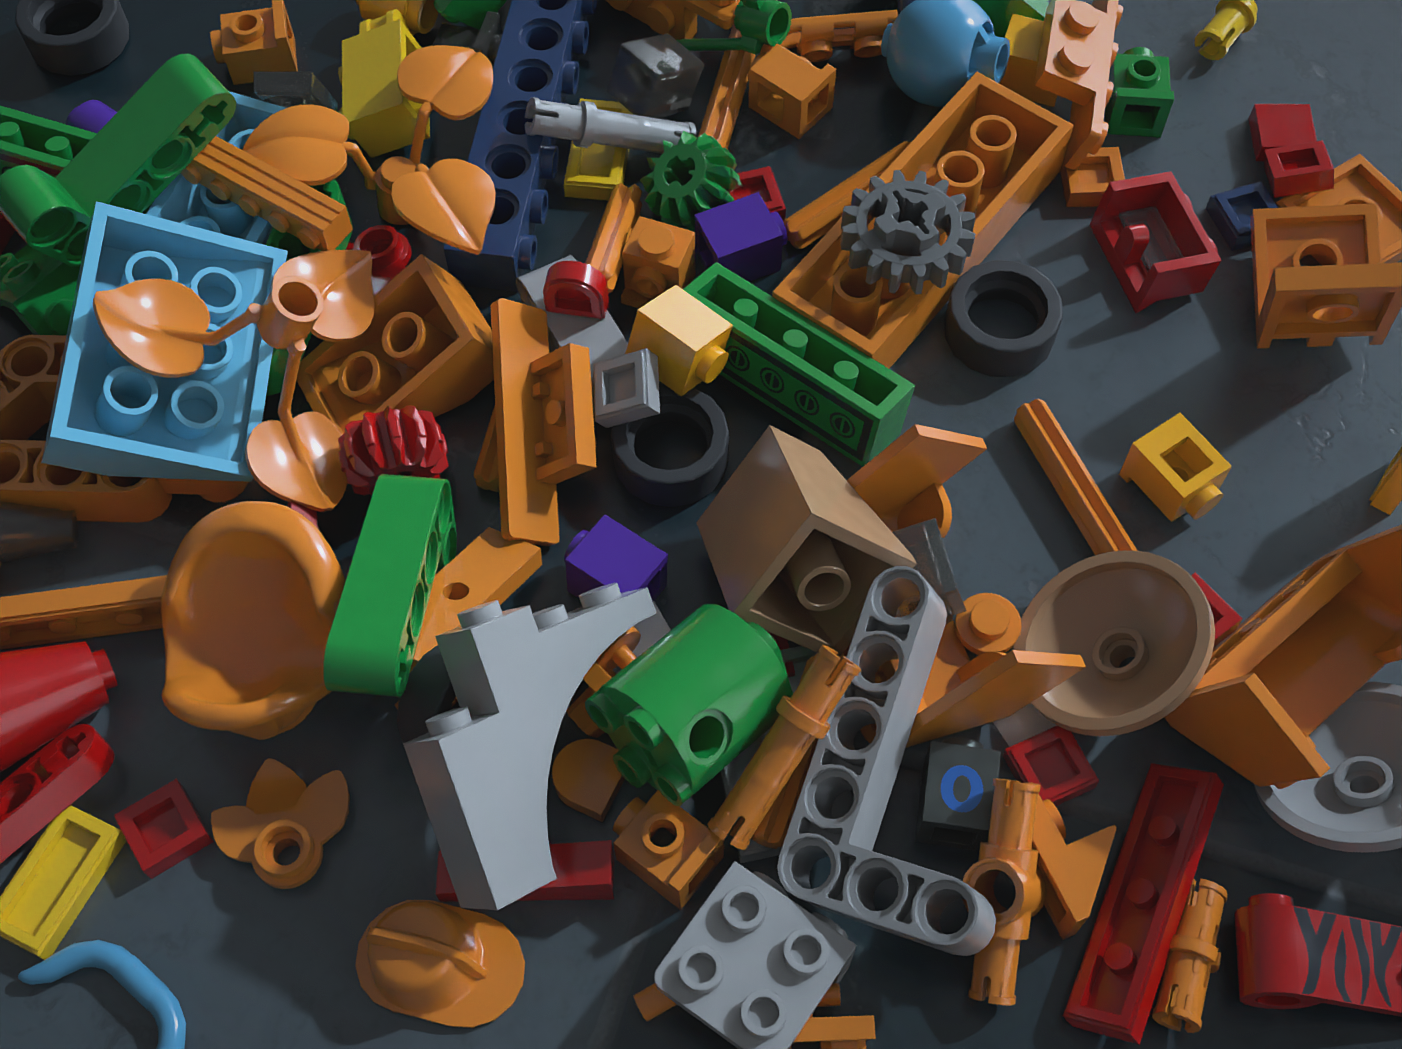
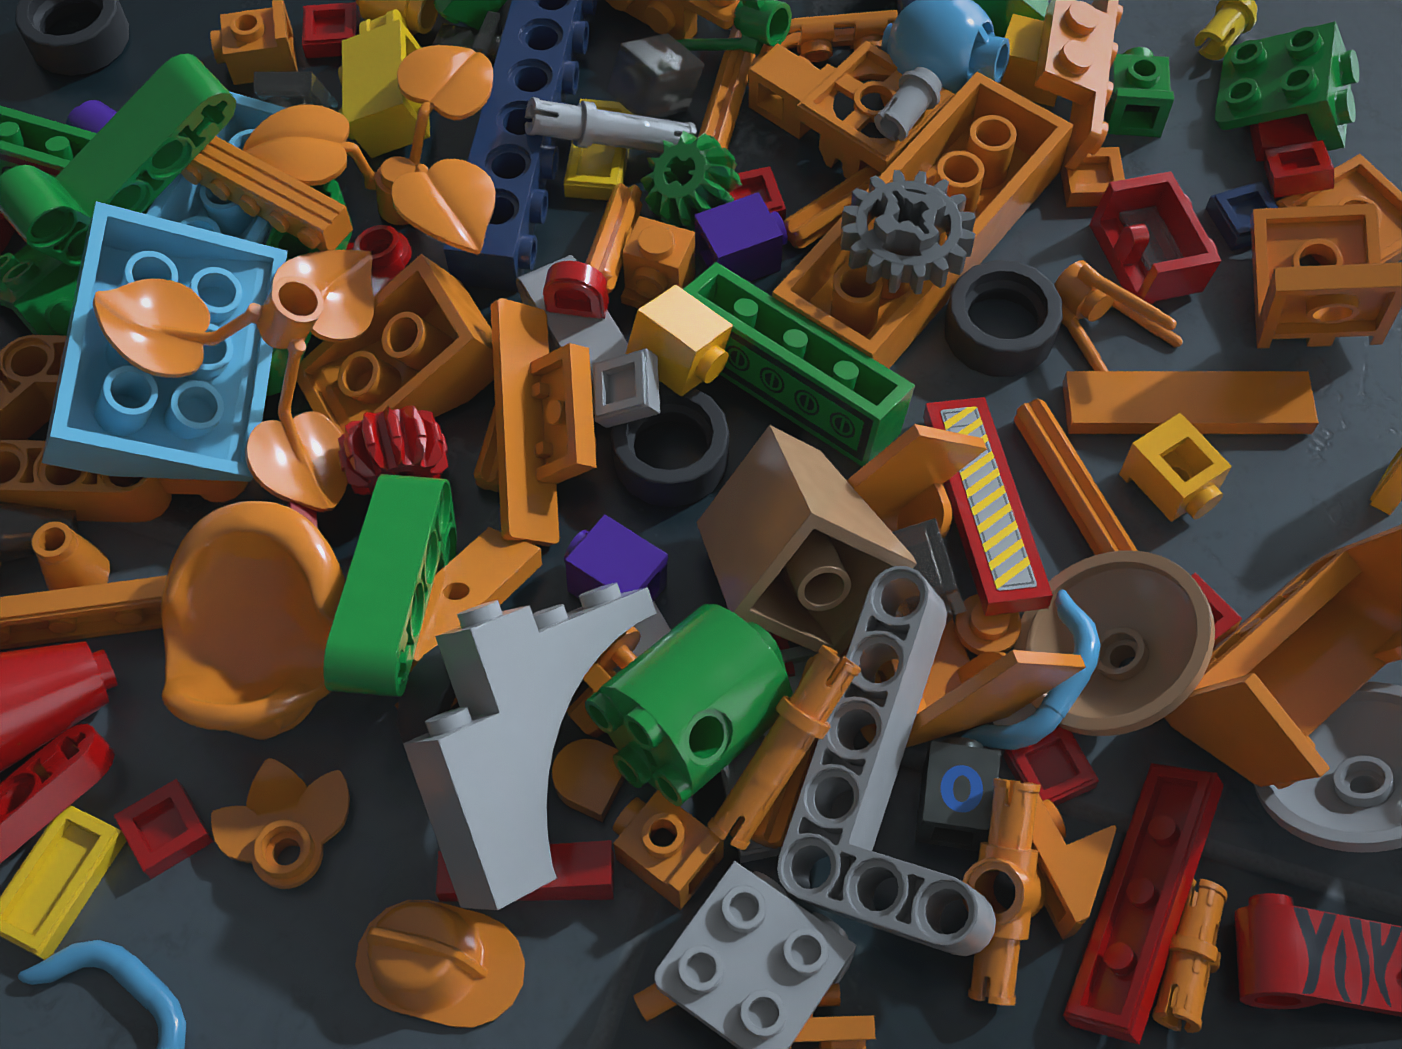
none -> orange cone [32,522,110,591]
none -> red tile [302,2,360,58]
none -> orange piece [796,41,955,178]
none -> light grey pin [874,67,942,142]
none -> tile [923,397,1053,616]
none -> dark azure animal [961,589,1101,750]
none -> orange plant [1054,260,1183,371]
none -> orange tile [1062,371,1319,434]
none -> green bracket [1215,21,1359,151]

